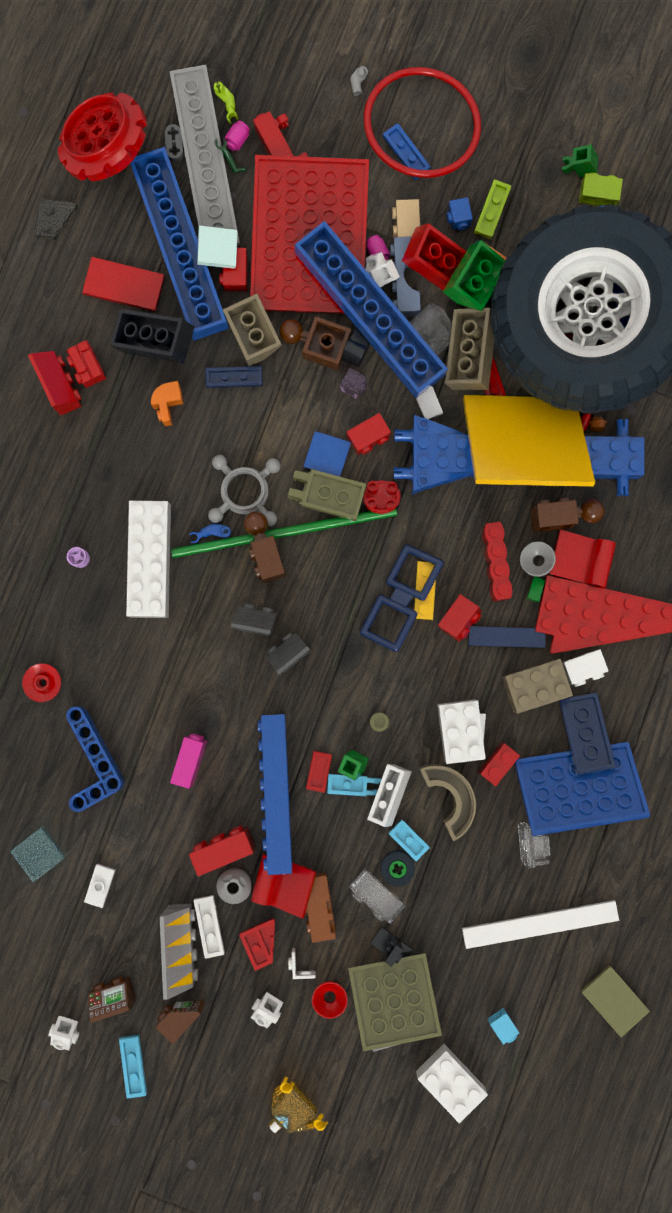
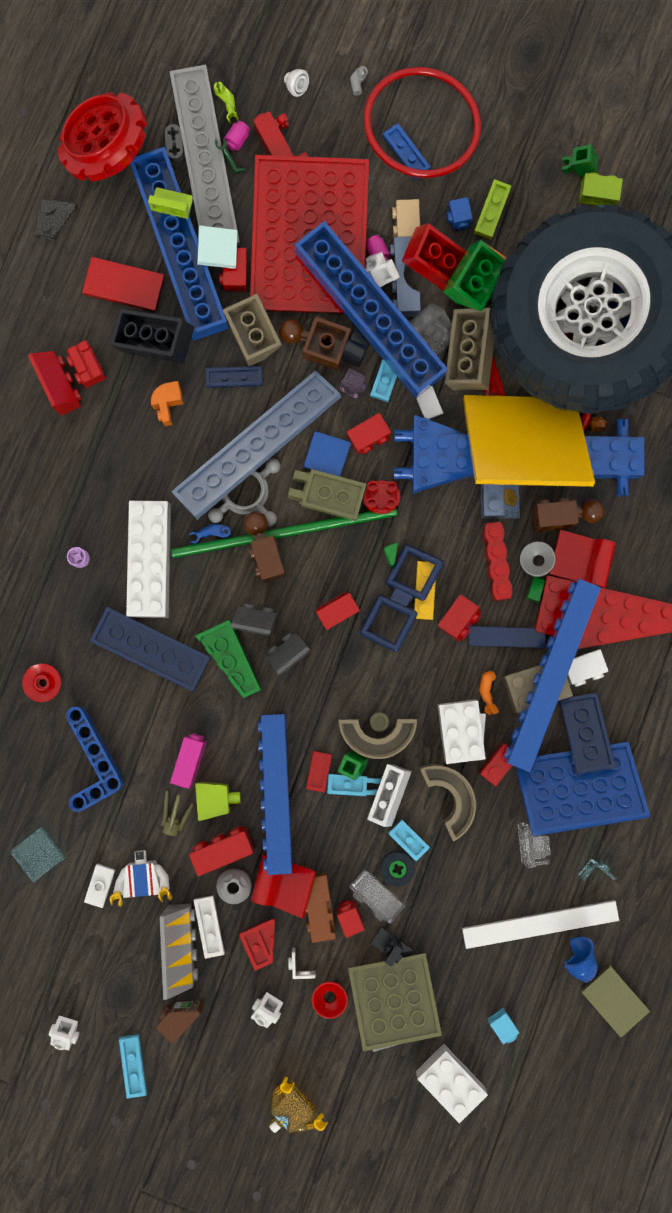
reddish brown slope [88,976,136,1023] -> none
none -> dark blue plate [90,607,211,692]
none -> torso [110,850,172,906]
none -> lime panel [148,188,193,219]
none -> olive plant [161,791,194,836]
none -> sand blue plate [171,371,341,520]
none -> lime torso [195,782,241,821]
none -> green wing [196,620,262,698]
none -> white brick [284,69,309,97]
none -> red hinge [315,591,360,630]
none -> red brick [337,900,365,938]
none -> dark tan brick [339,719,417,759]
none -> medium azure hinge [370,360,397,402]
none -> green slope [383,543,398,567]
none -> orange arm [479,671,499,715]
none -> sand blue slope [480,484,520,519]
none -> blue brick [504,579,601,772]
none -> blue helmet [565,937,598,983]
none -> clear light blue bracket [578,859,616,881]

